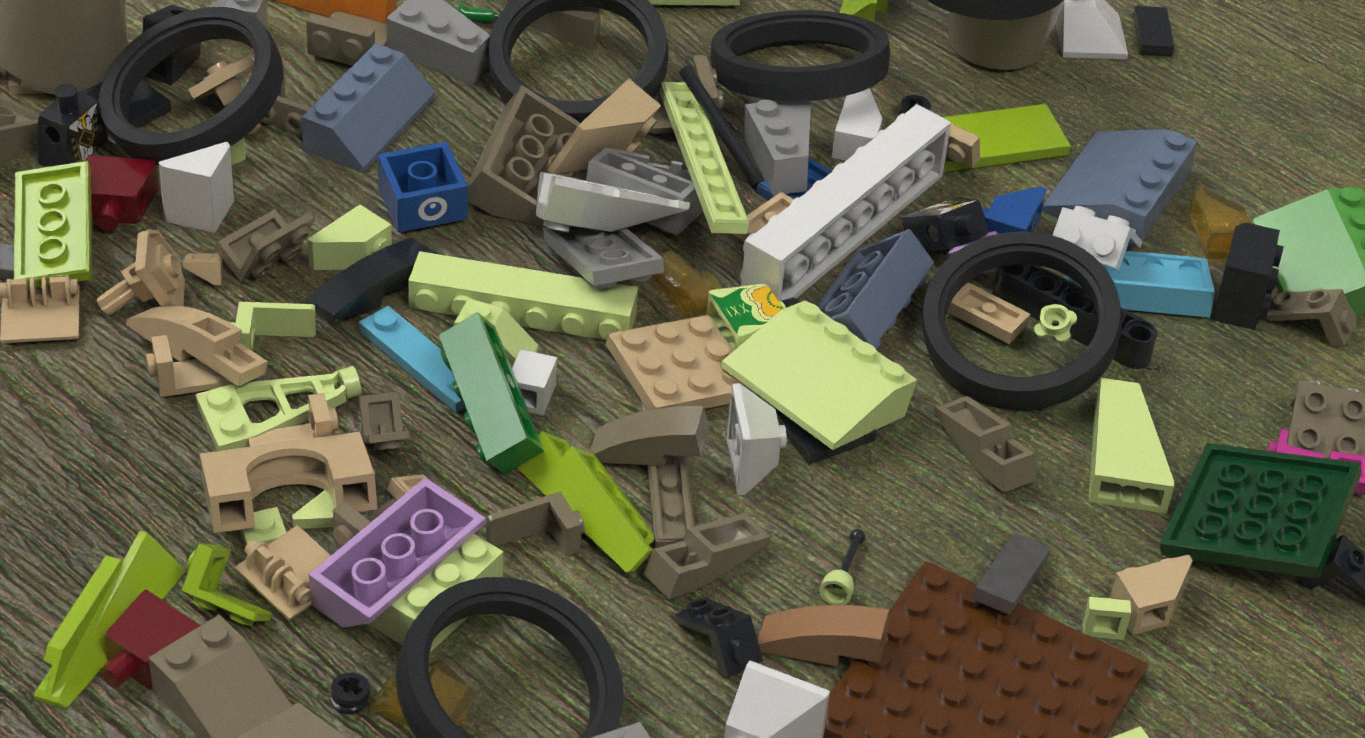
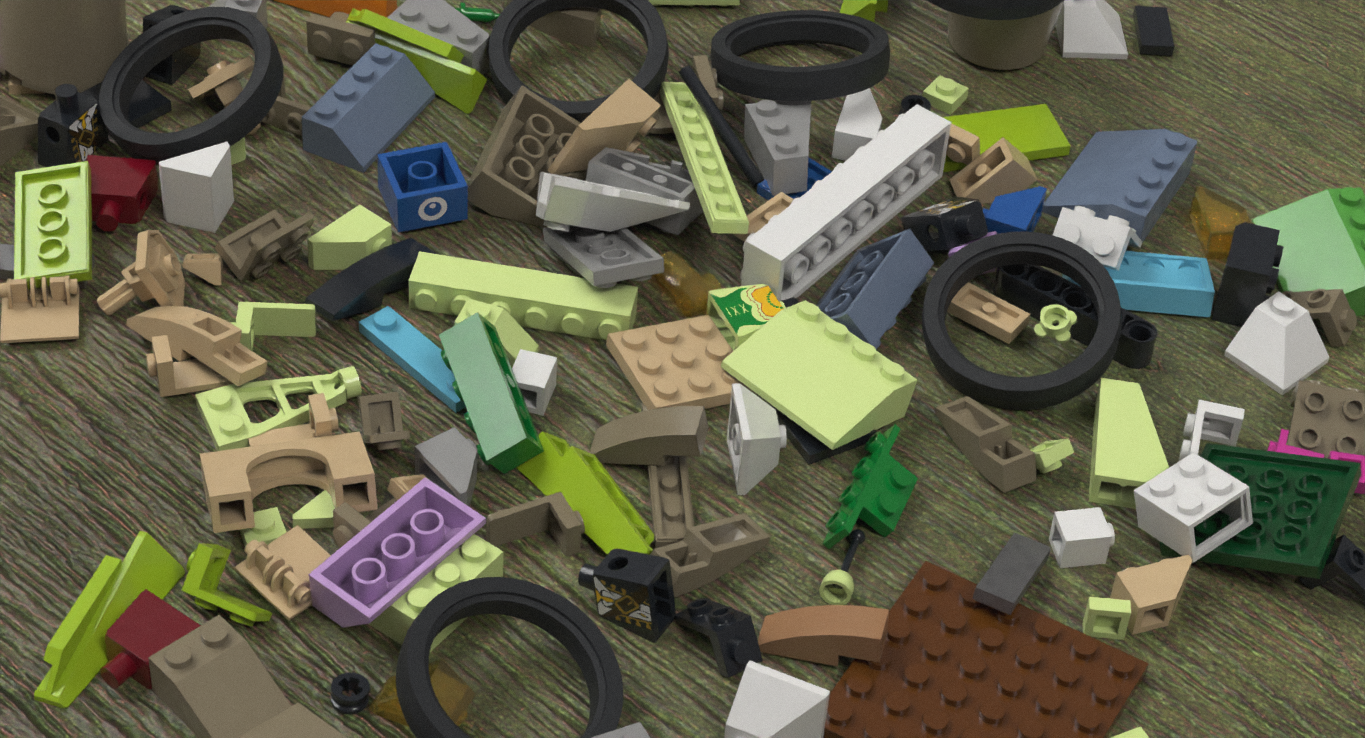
none -> lime wedge [346,8,487,114]
none -> light grey slope [415,427,479,507]
none -> black torso [578,548,676,643]
none -> green bracket [822,424,918,549]
none -> yellowish green plate [922,75,969,115]
none -> tan slope [950,137,1038,204]
none -> yellowish green plate [1030,438,1074,473]
none -> white brick [1049,507,1115,568]
none -> white piece [1134,452,1253,563]
none -> white bracket [1179,400,1245,461]
none -> white slope [1224,292,1329,395]

